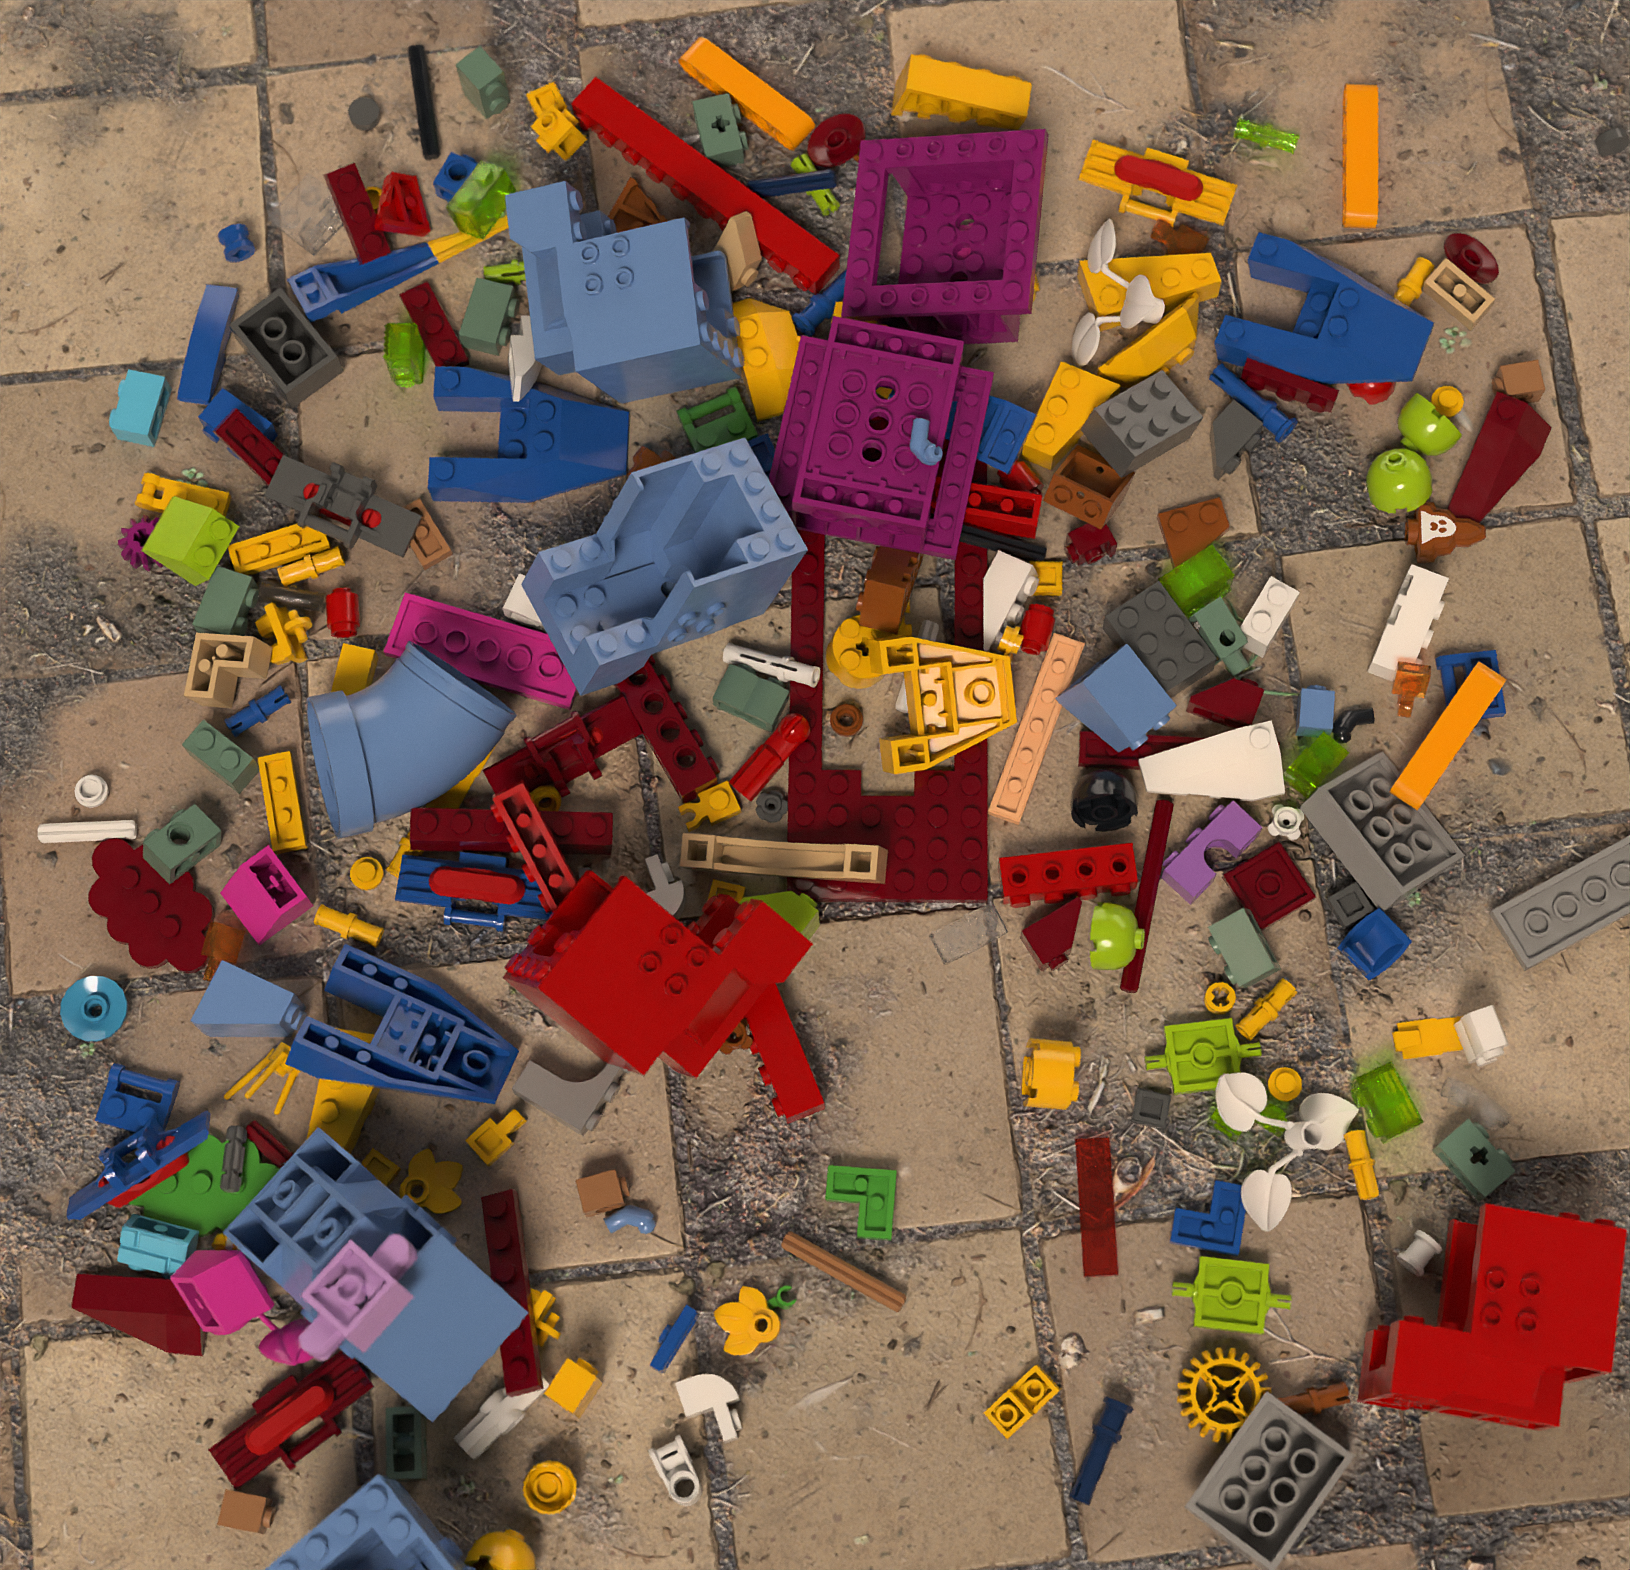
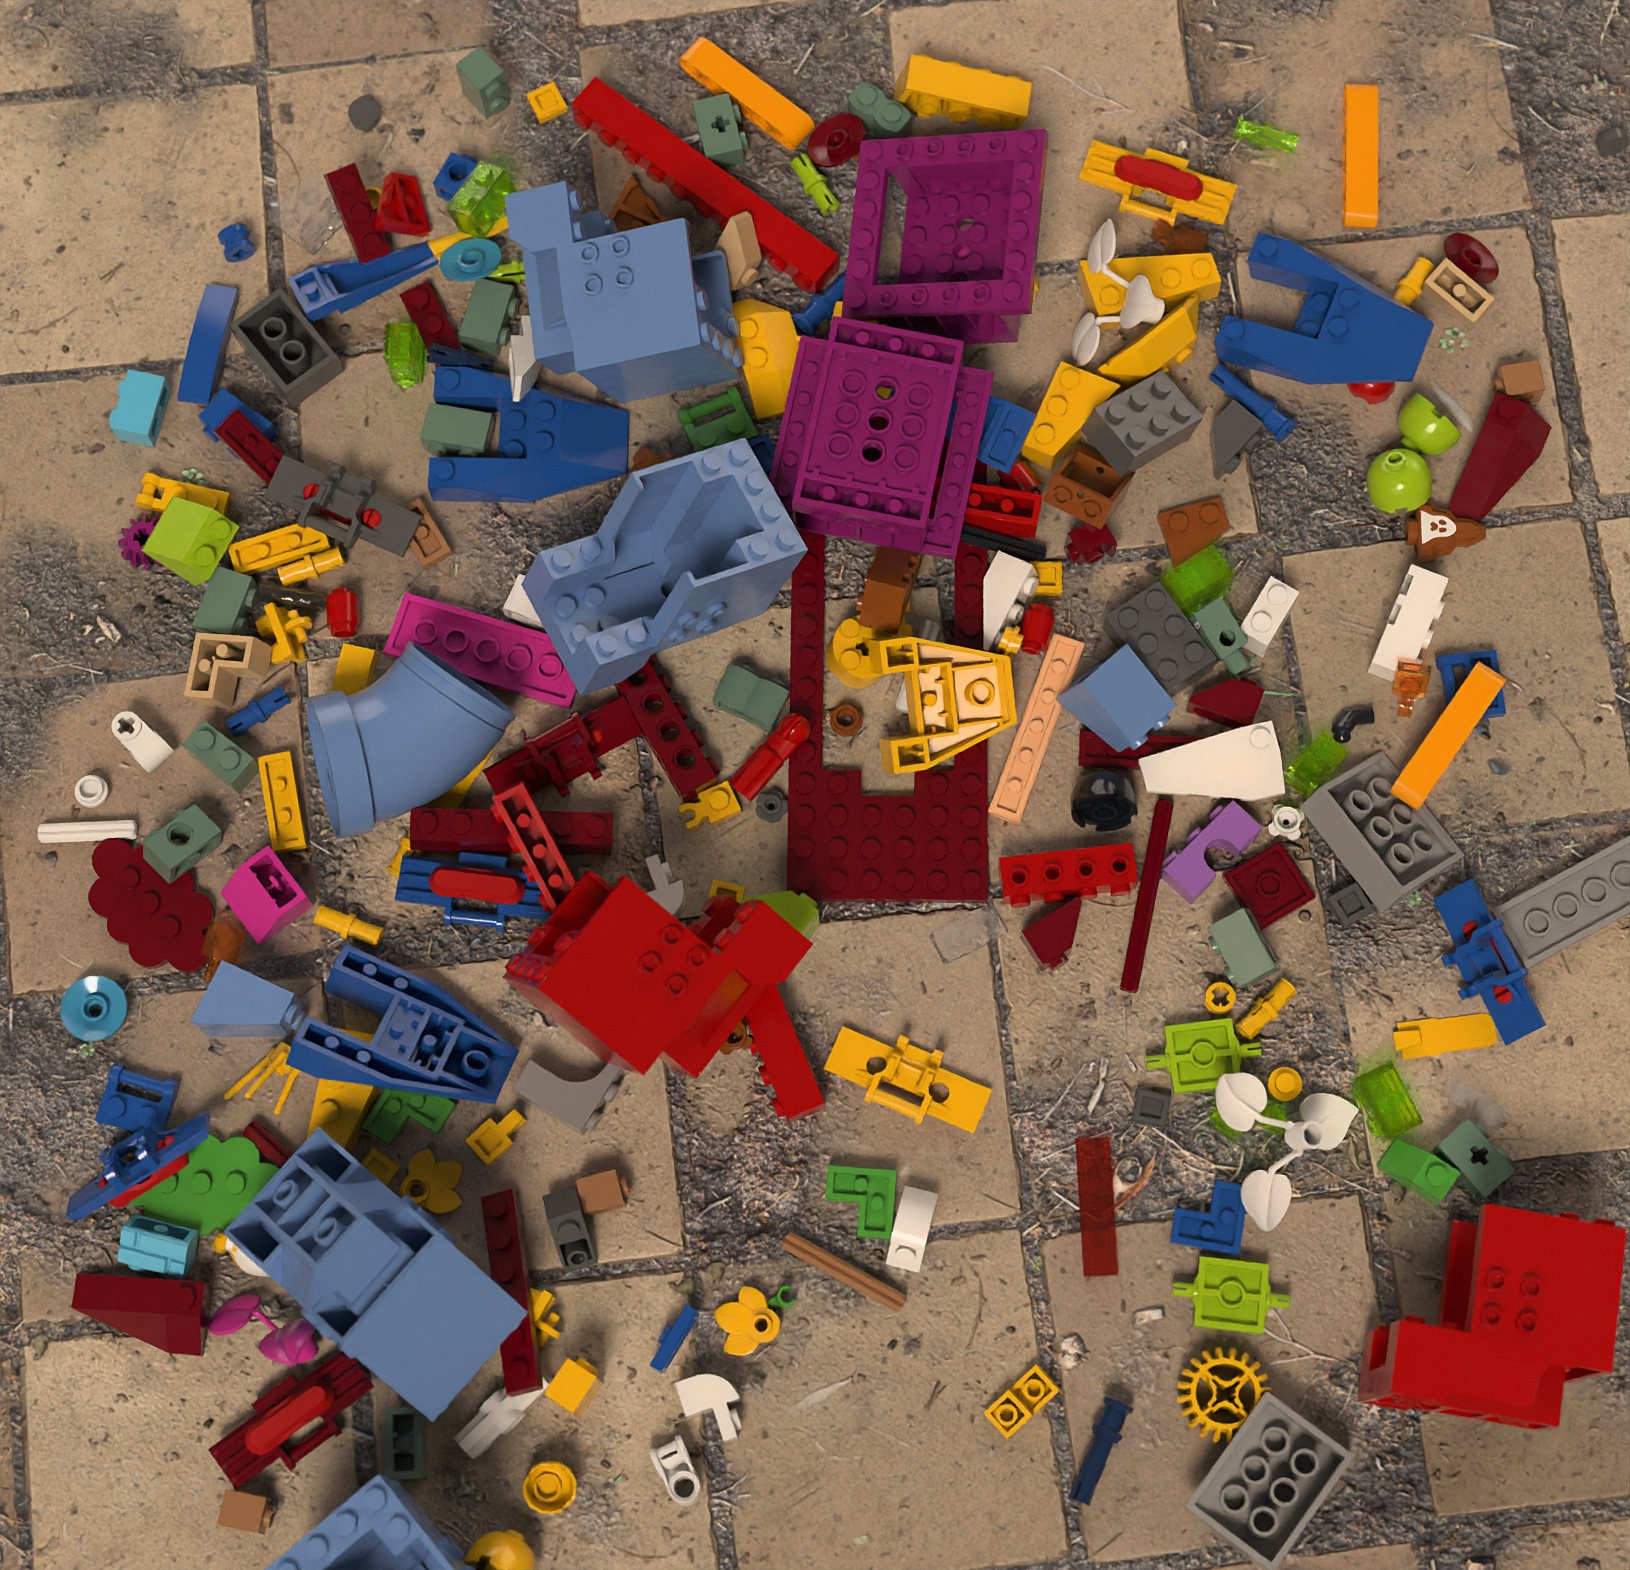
dark pink slope [170,1250,275,1332] -> none
dark grey axle [220,1125,247,1193] -> none
lavender brick [299,1234,418,1361] -> none
yellow plate [350,857,384,890] -> none
black axle [408,44,440,160] -> none
yellow brick [530,104,587,162] -> none
yellow plate [530,785,561,811] -> none
medium blue arm [603,1205,656,1234] -> none
tan arch [680,833,888,884] -> none
white pin [723,642,820,687] -> none
dark blue axle [746,169,837,198] -> none
medium blue arm [909,418,943,465] -> none
yellow brick [1021,1038,1081,1110] -> none
lime cylinder [1090,902,1145,970] -> none
dark red plate [1241,358,1339,413] -> none
dark orange pin [1277,1381,1350,1415] -> none
medium blue brick [1295,685,1335,739] -> none
blue piece [1338,908,1412,981] -> none
yellow axle [1343,1130,1379,1200] -> none
white bush [1396,1230,1442,1277] -> none
yellow plate [1430,386,1464,418] -> none
white brick [1454,1005,1509,1067] -> none
none -> white piece [111,711,174,774]
none -> bright green plate [361,1089,457,1146]
none -> sand green brick [420,402,496,458]
none -> dark blue pin [426,343,494,372]
none -> dark azure dish [439,238,502,282]
none -> dark grey slope [542,1186,598,1273]
none -> yellow piece [823,1026,992,1134]
none -> sand green brick [848,82,911,140]
none -> white brick [886,1186,938,1273]
none -> bright green slope [1377,1139,1460,1207]
none -> blue piece [1434,878,1546,1046]

